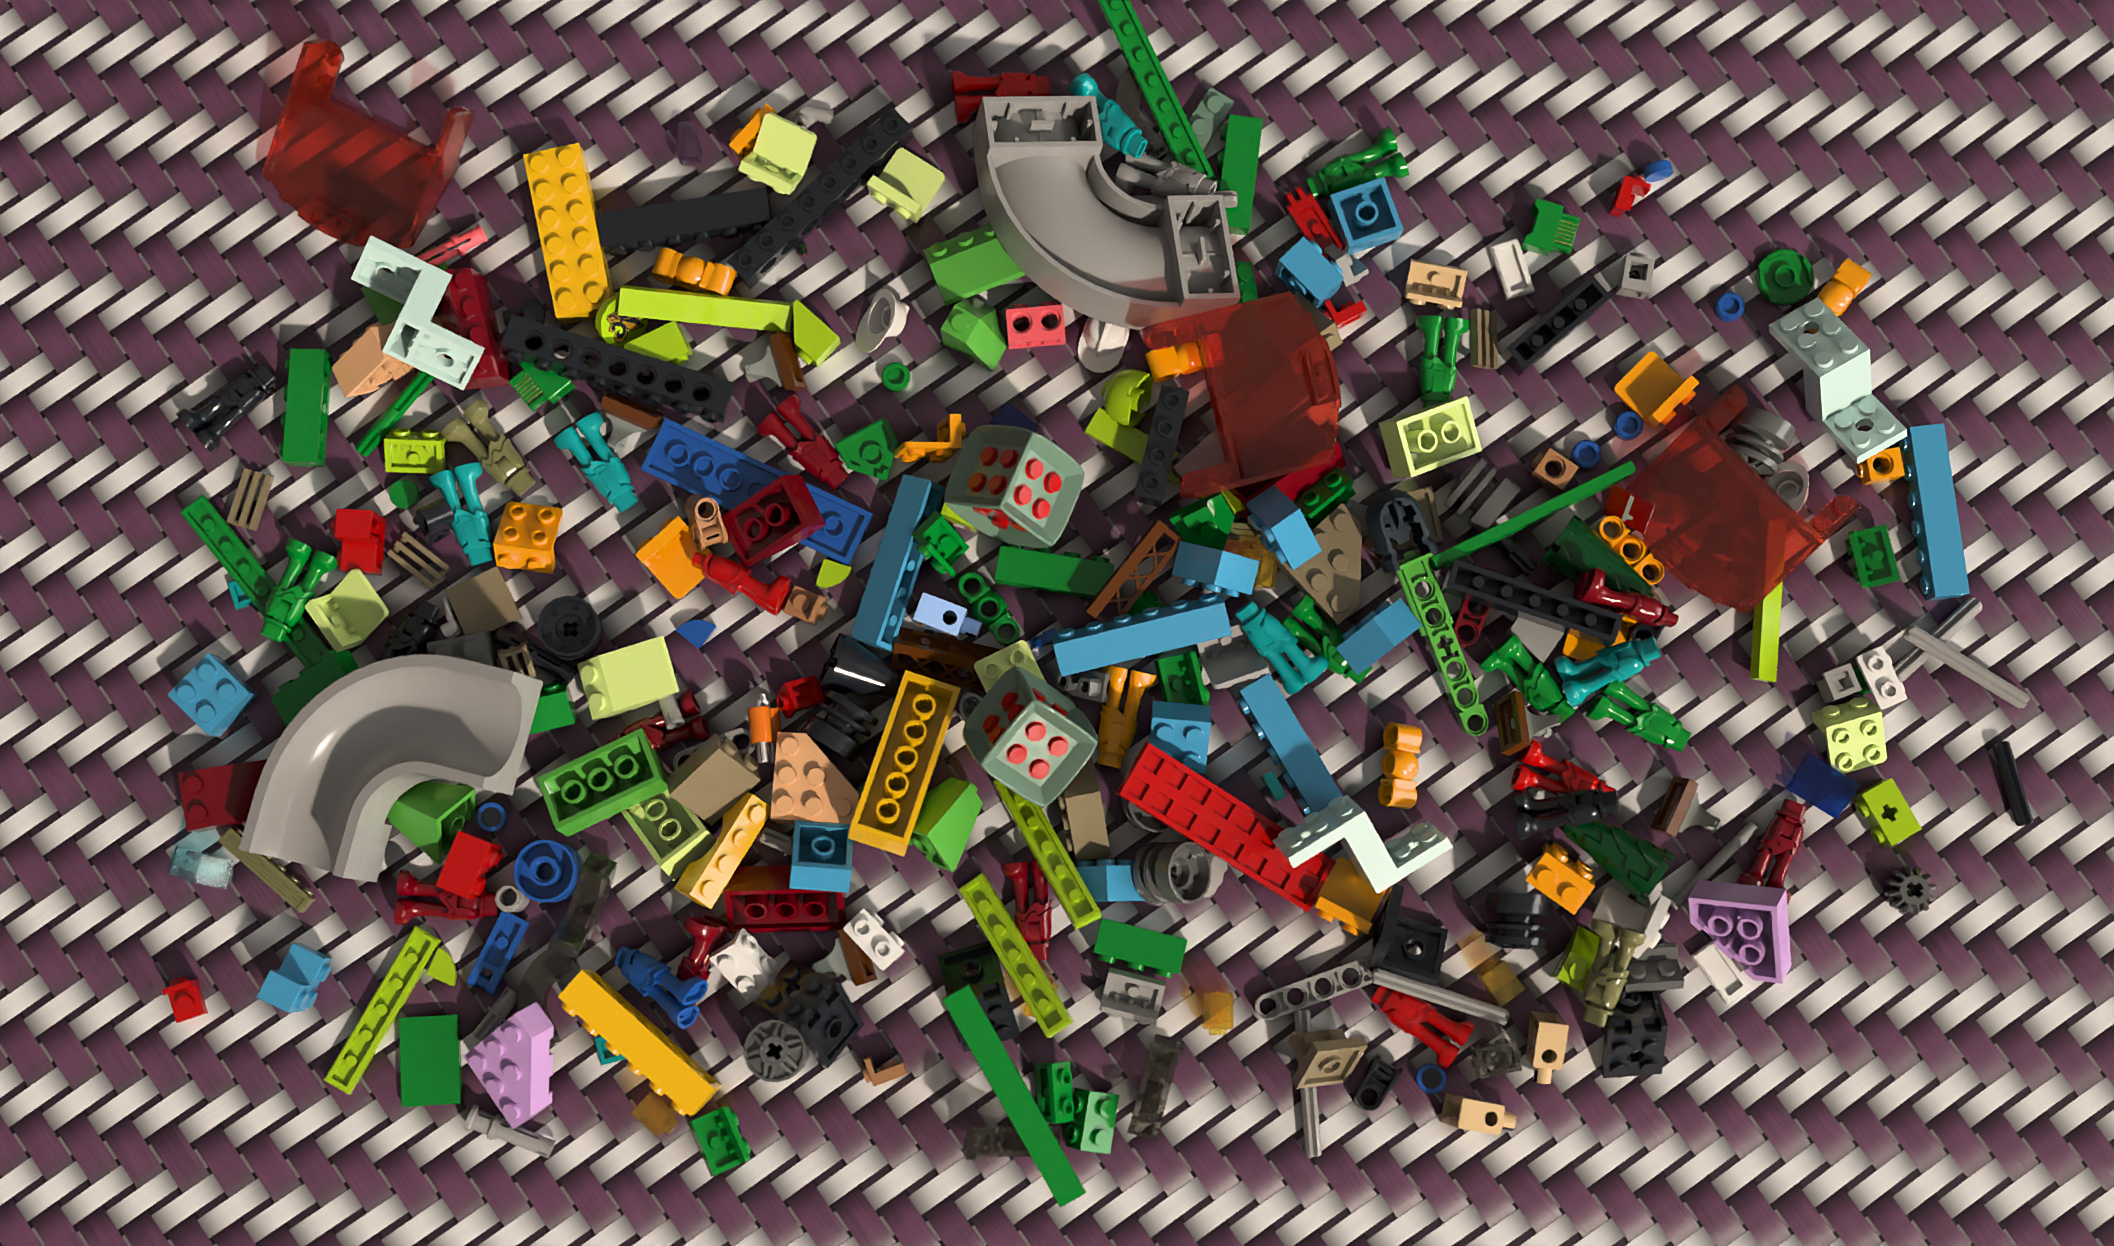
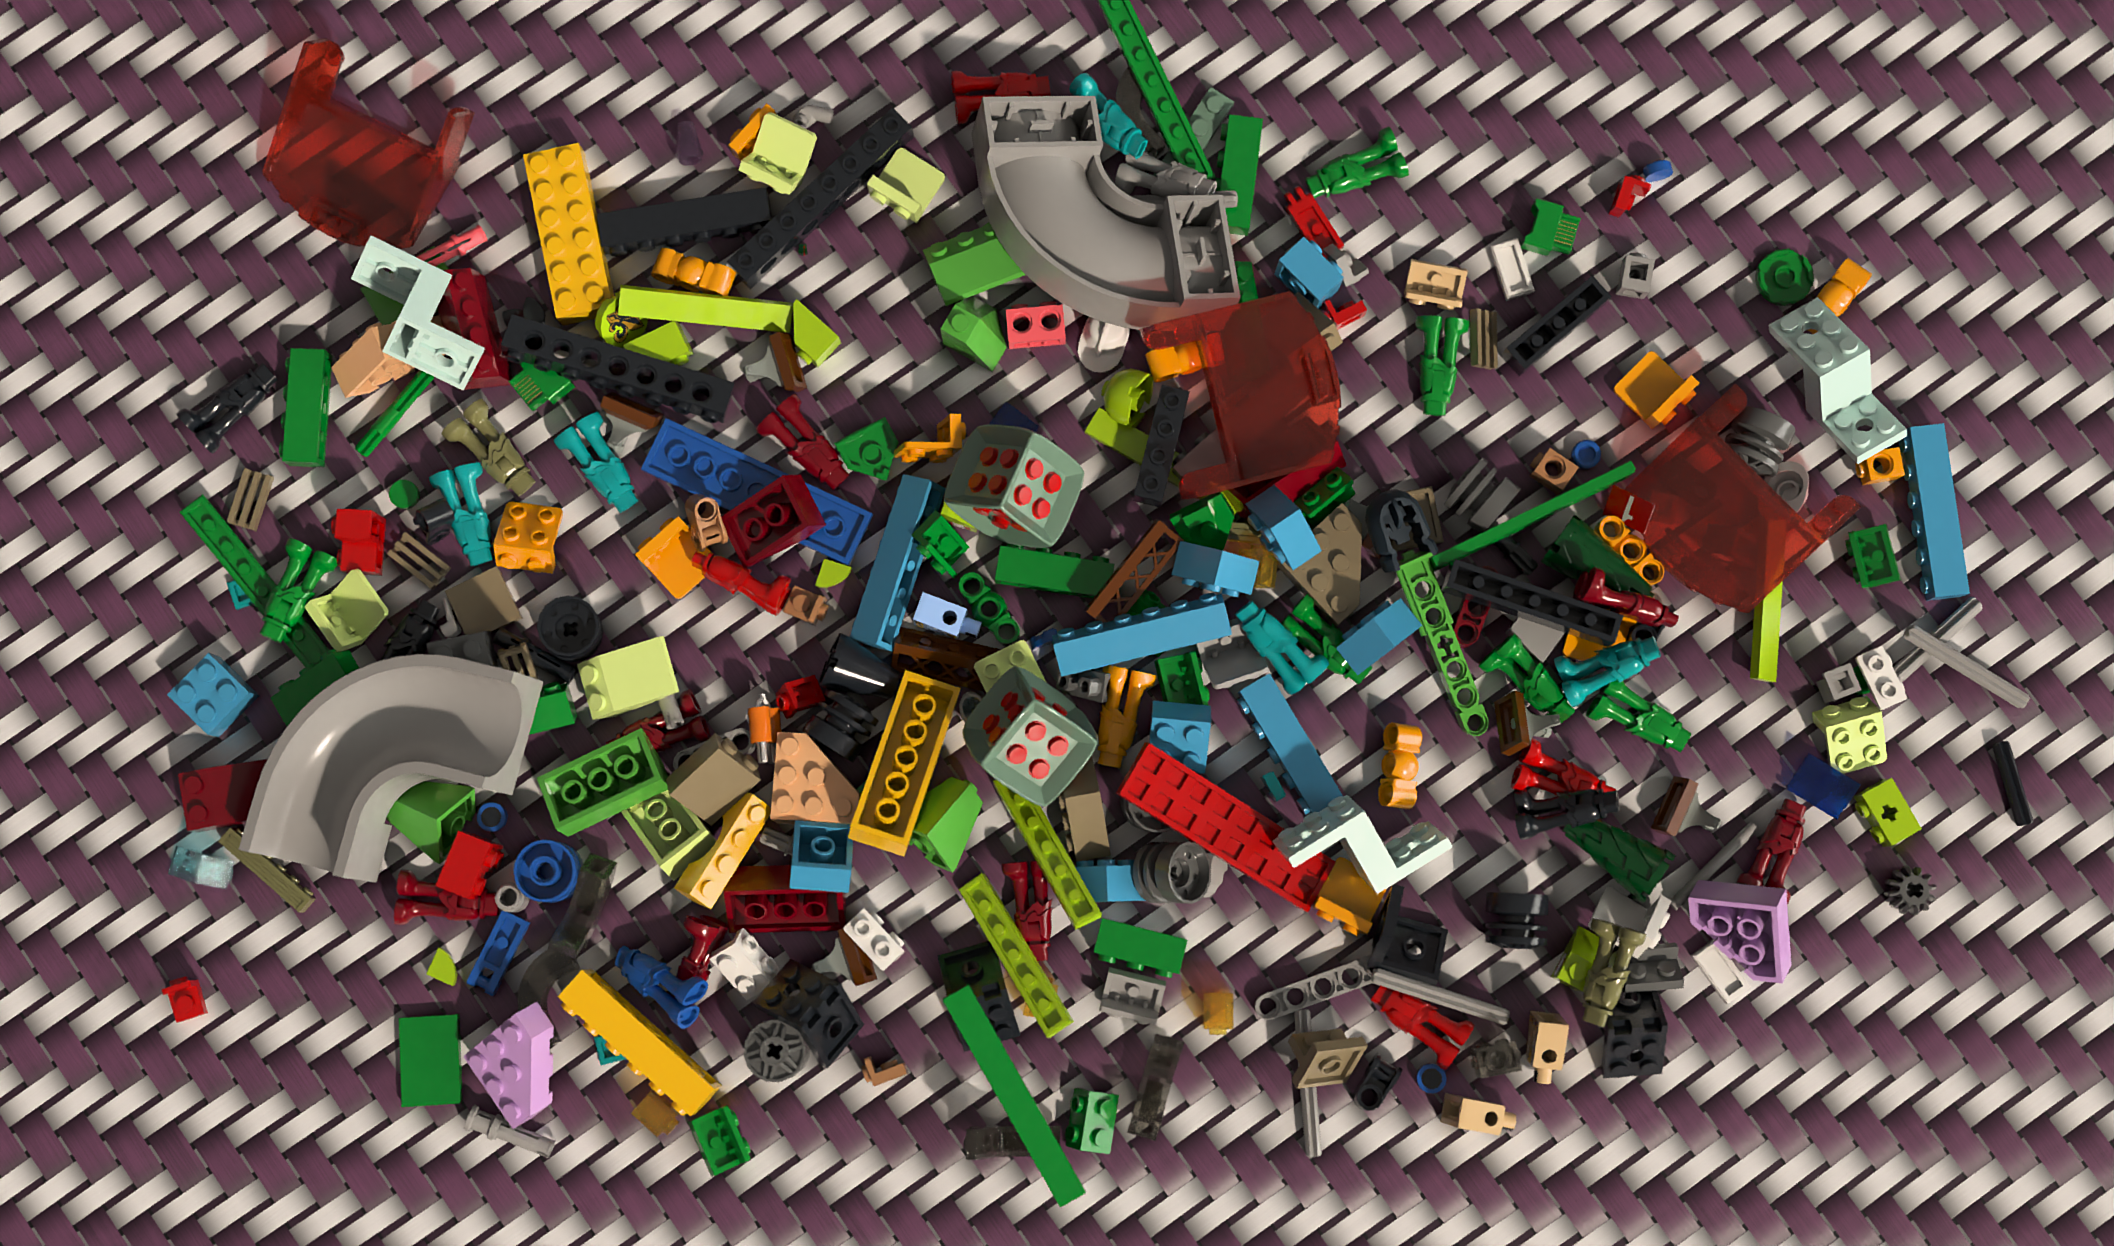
dark azure brick [257,943,332,1013] -> none
lime tile [324,926,442,1095] -> none
lime bracket [384,428,447,474] -> none
light grey axle [473,986,522,1041] -> none
blue tile [676,620,717,649] -> none
white piece [856,289,909,353] -> none
green tile [882,362,911,392] -> none
green bracket [1035,1061,1074,1124] -> none
dark azure brick [1327,177,1404,255] -> none
yellowish green slope [1379,396,1482,478] -> none
clear yellow brick [1477,959,1525,1007] -> none
light orange bracket [1525,842,1595,915] -> none
blue tile [1613,411,1643,441] -> none
blue tile [1714,292,1745,322] -> none

